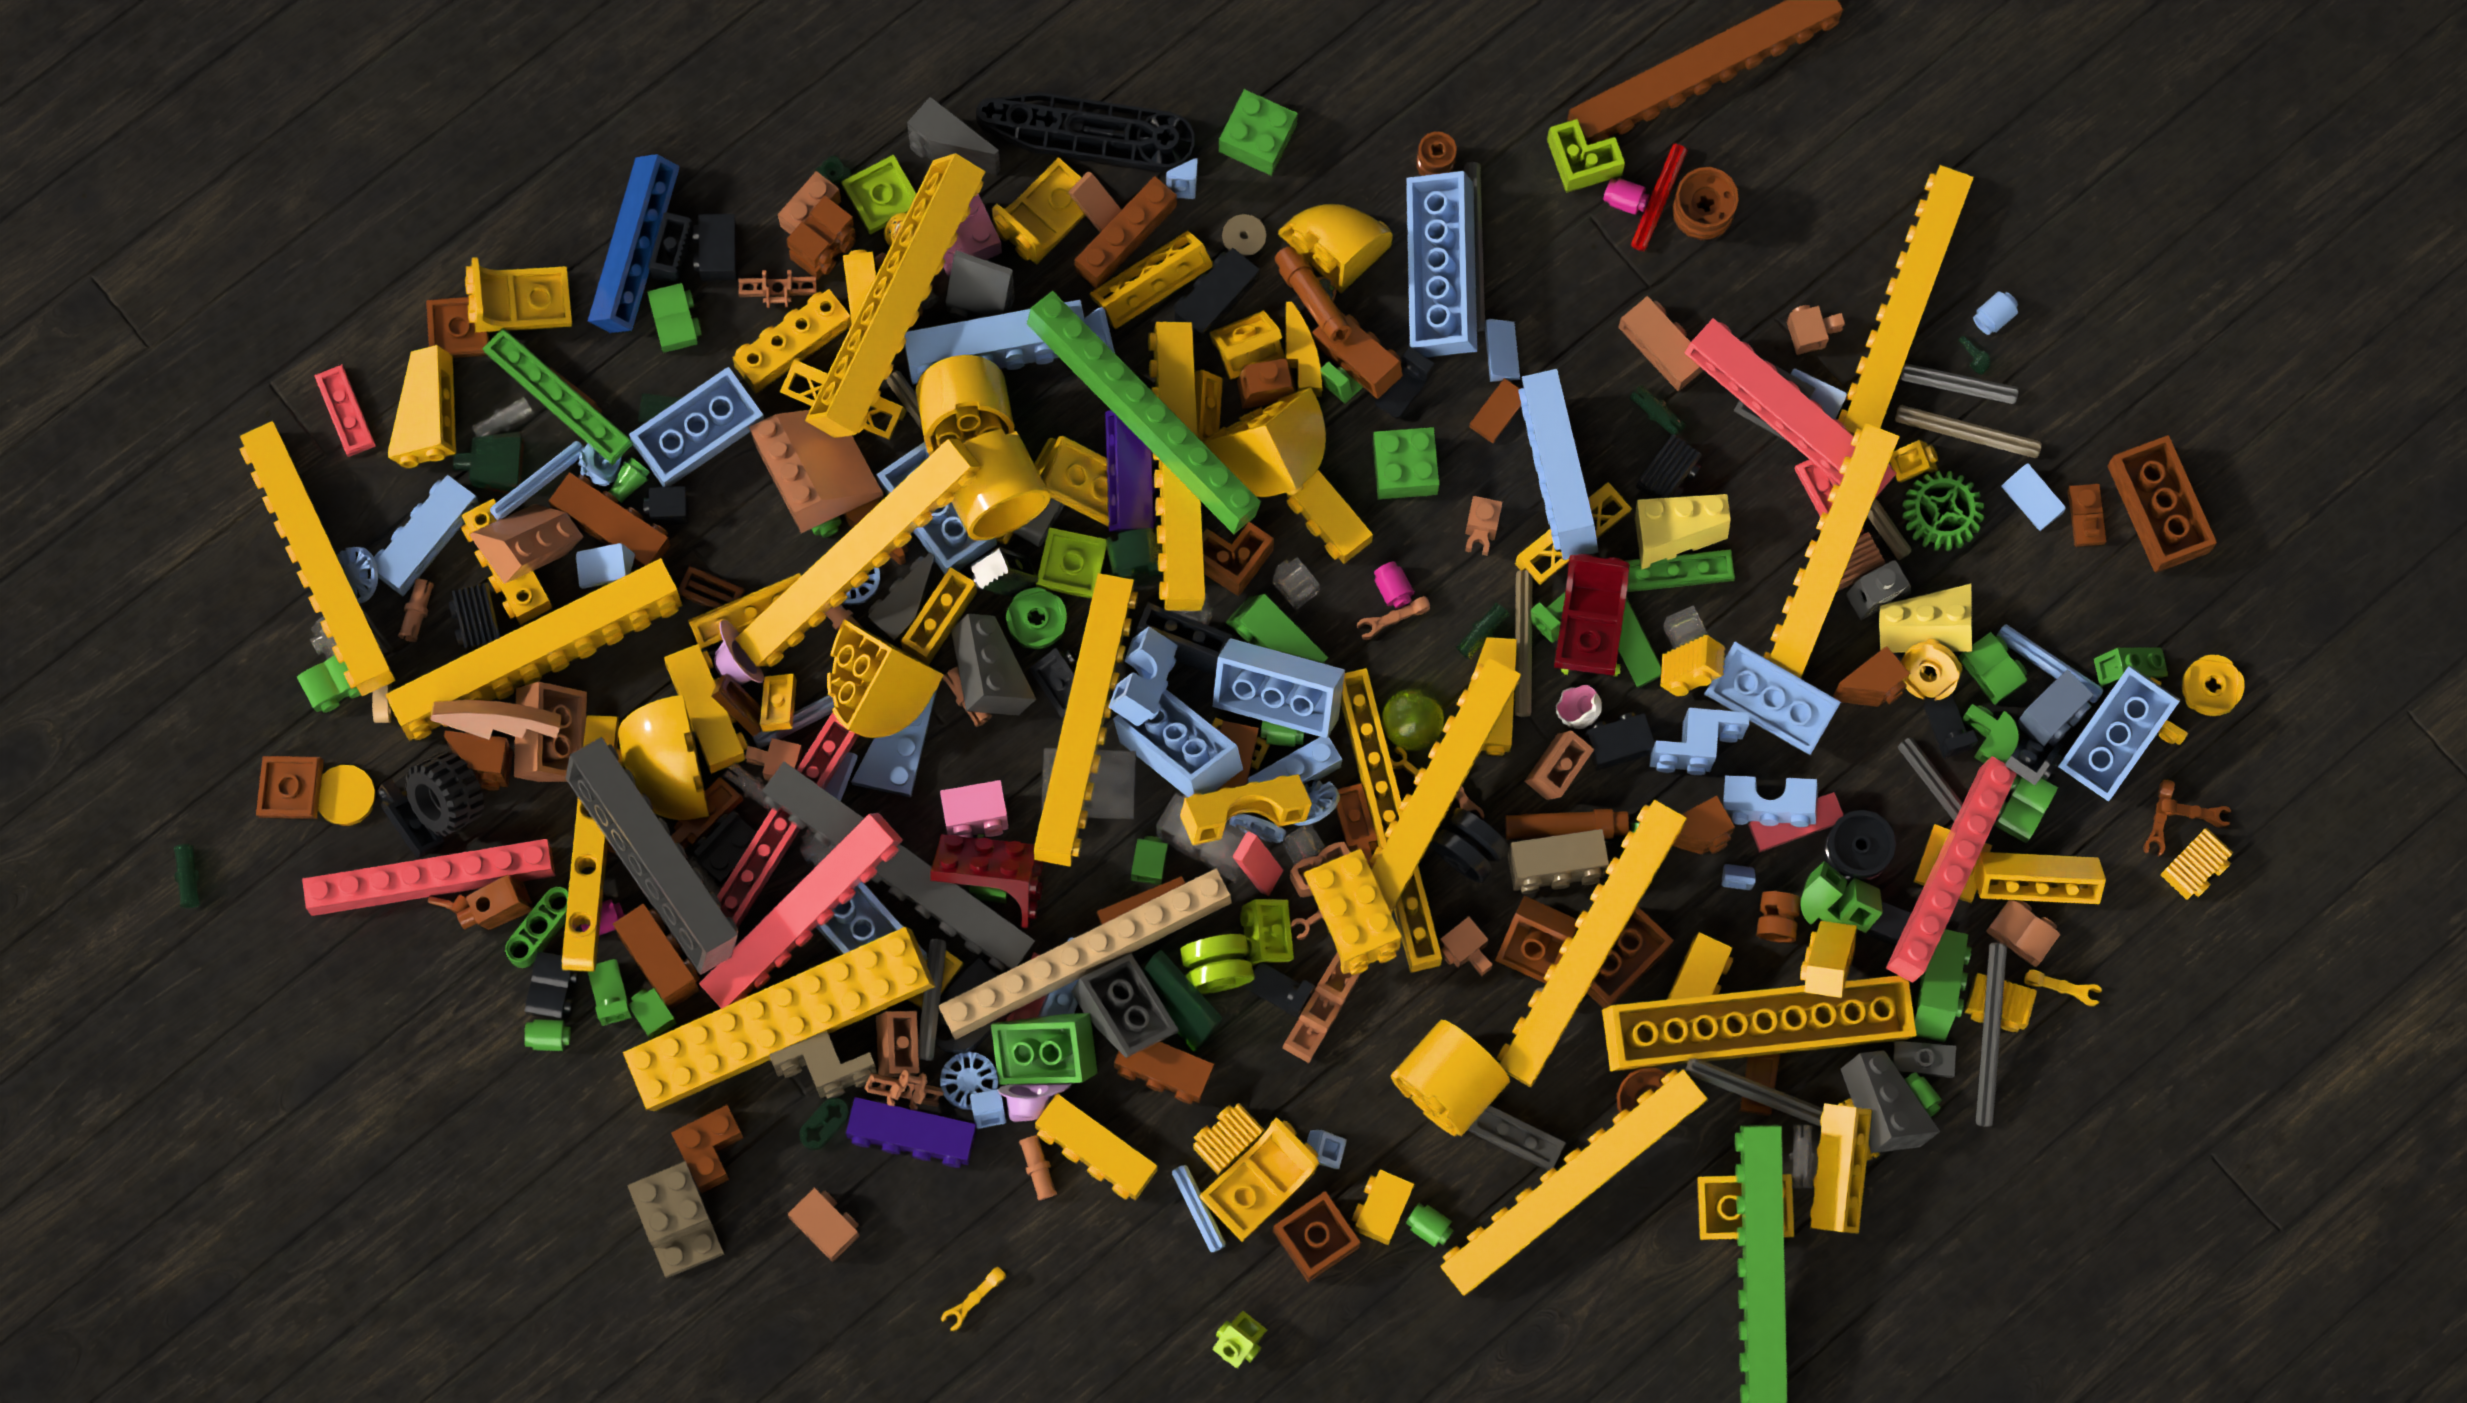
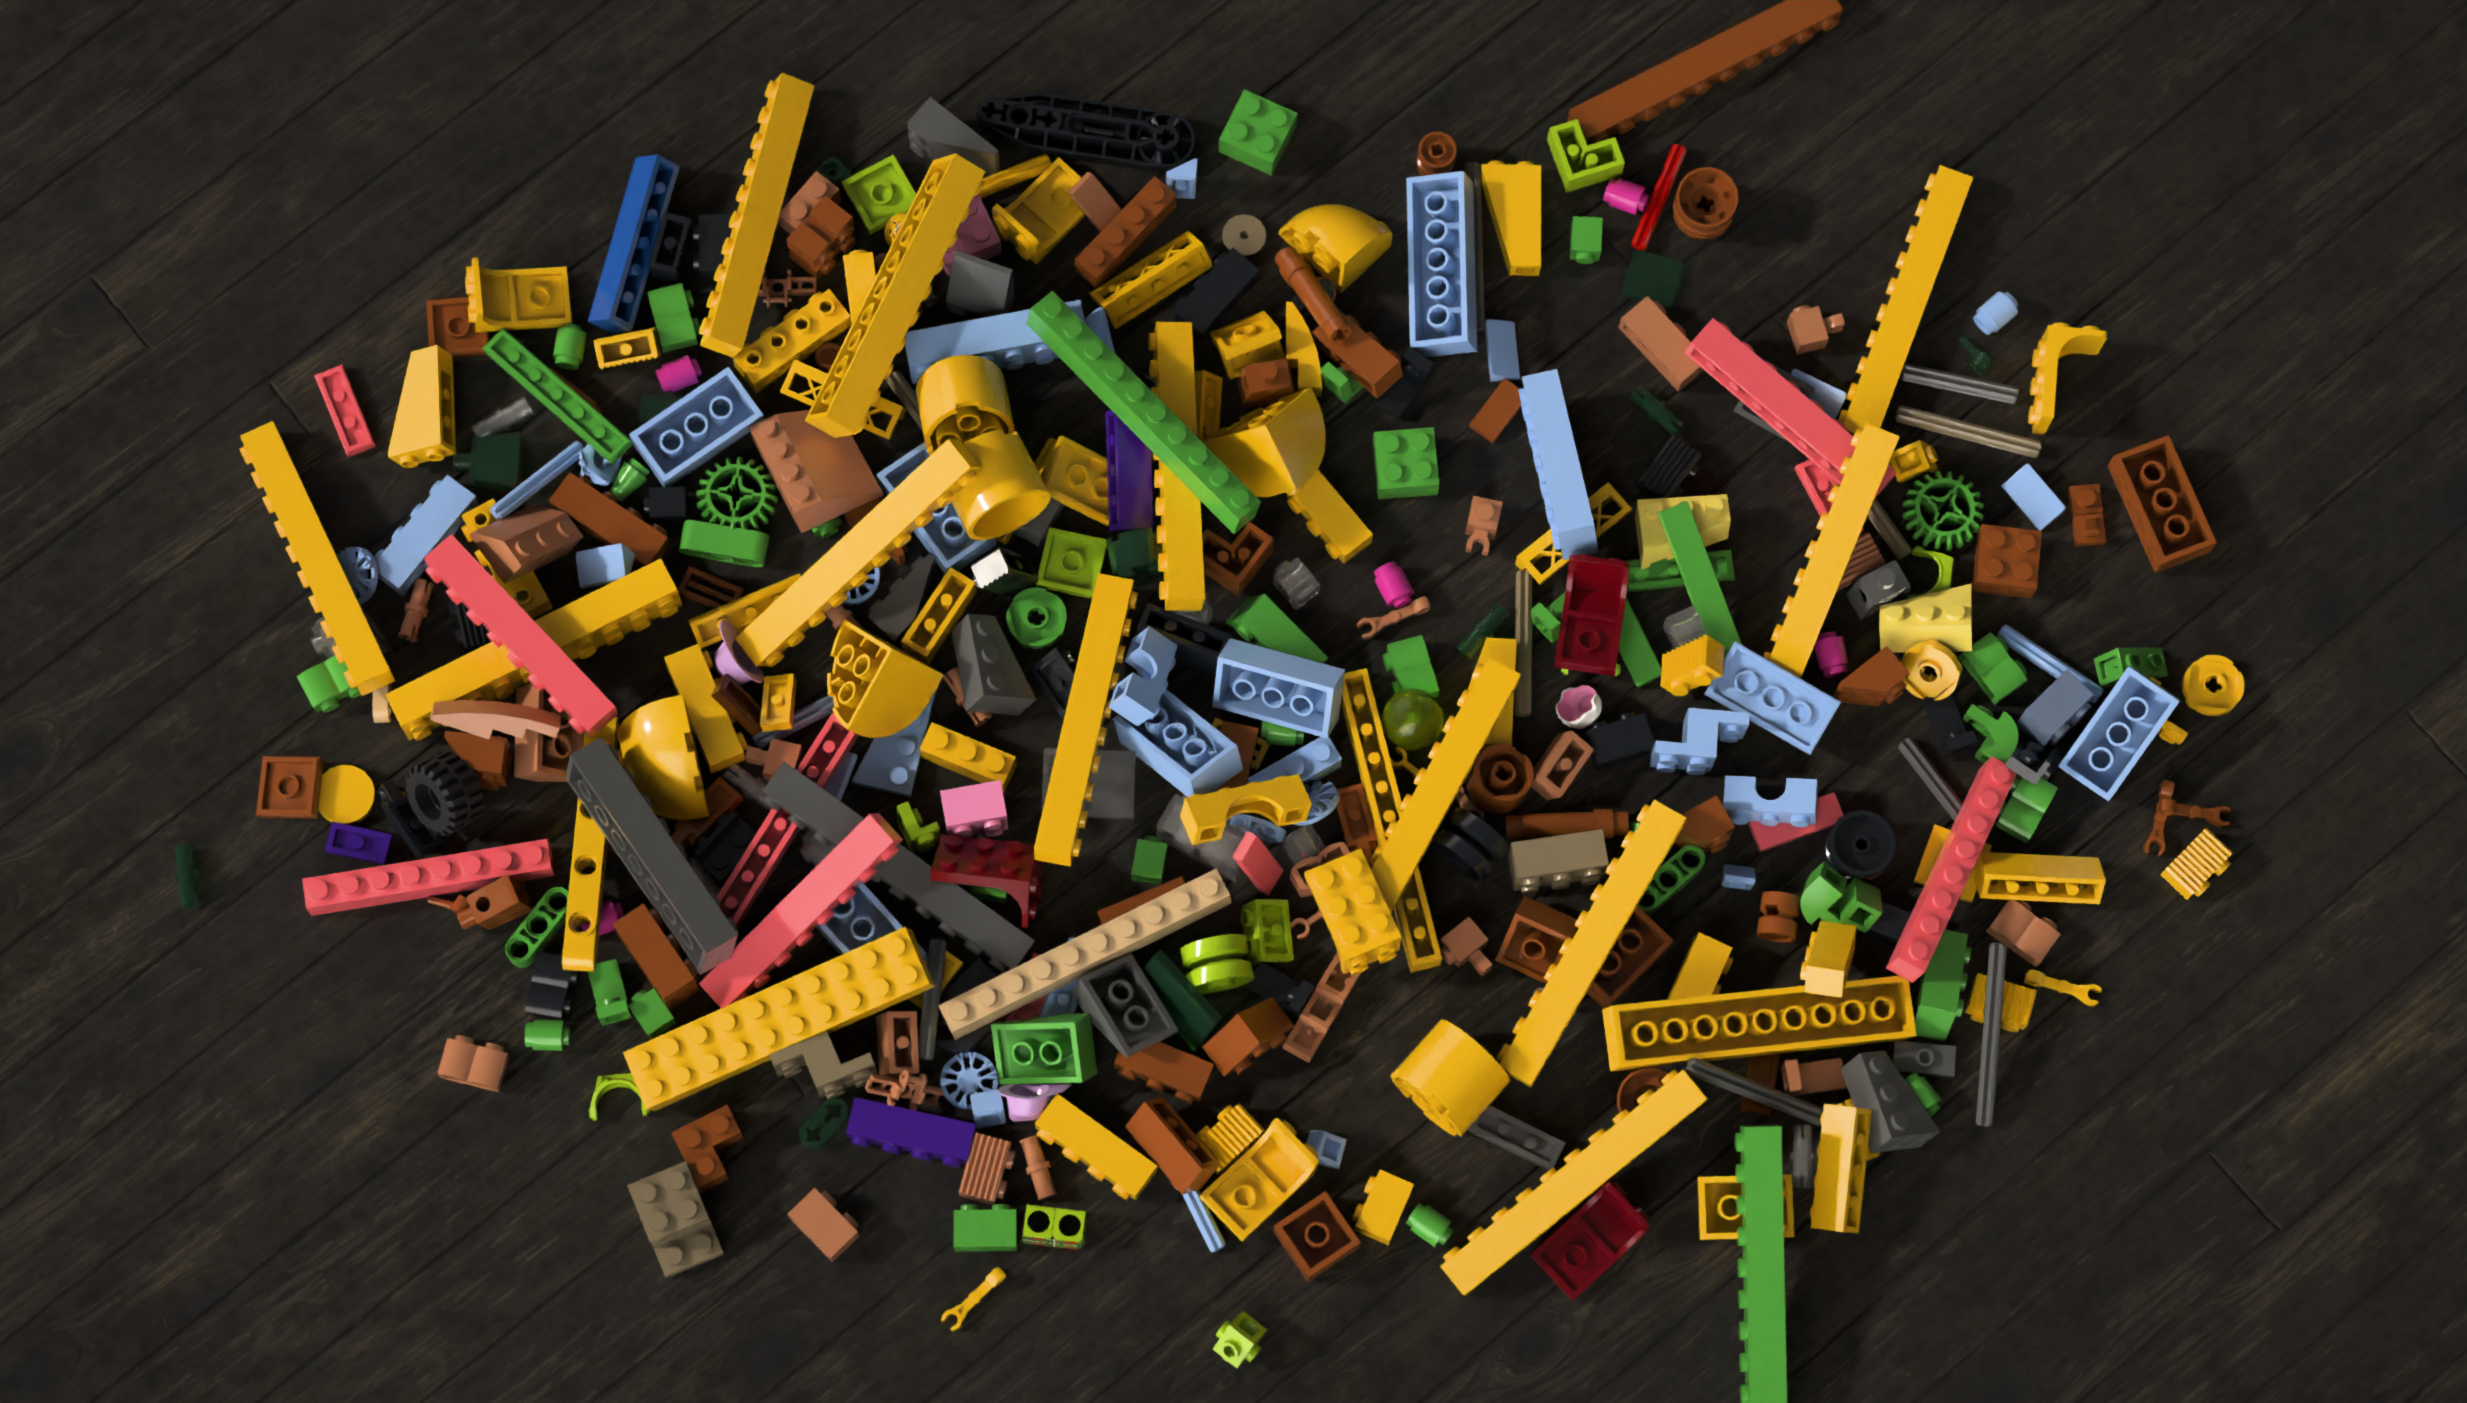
none -> dark purple plate [324,821,393,866]
none -> coral brick [424,534,618,738]
none -> nougat brick [437,1035,509,1092]
none -> bright green brick [553,324,587,370]
none -> lime helmet [589,1073,650,1121]
none -> yellow brick [594,327,661,370]
none -> dark pink brick [655,355,702,393]
none -> bright green beam [678,520,770,567]
none -> bright green gear [696,456,778,531]
none -> yellow brick [699,73,815,358]
none -> dark orange tile [815,342,841,374]
none -> lime bracket [897,801,940,854]
none -> yellow brick [919,722,1017,792]
none -> bright green brick [954,1204,1017,1252]
none -> nougat brick [959,1133,1016,1205]
none -> yellow axle [978,154,1051,198]
none -> lime piece [1021,1204,1088,1250]
none -> dark orange brick [1125,1097,1220,1195]
none -> dark orange brick [1202,997,1294,1076]
none -> bright green brick [1383,635,1439,706]
none -> dark orange brick [1466,744,1534,814]
none -> yellow slope [1481,161,1541,276]
none -> dark red bracket [1530,1181,1650,1302]
none -> bright green brick [1569,216,1603,264]
none -> clear green piece [1621,249,1684,309]
none -> bright green beam [1637,845,1705,916]
none -> bright green tile [1657,501,1742,658]
none -> nougat bracket [1781,1058,1846,1096]
none -> dark pink brick [1814,632,1849,678]
none -> lime helmet [1907,546,1954,599]
none -> dark orange brick [1972,524,2042,598]
none -> yellow bracket [2028,323,2107,435]

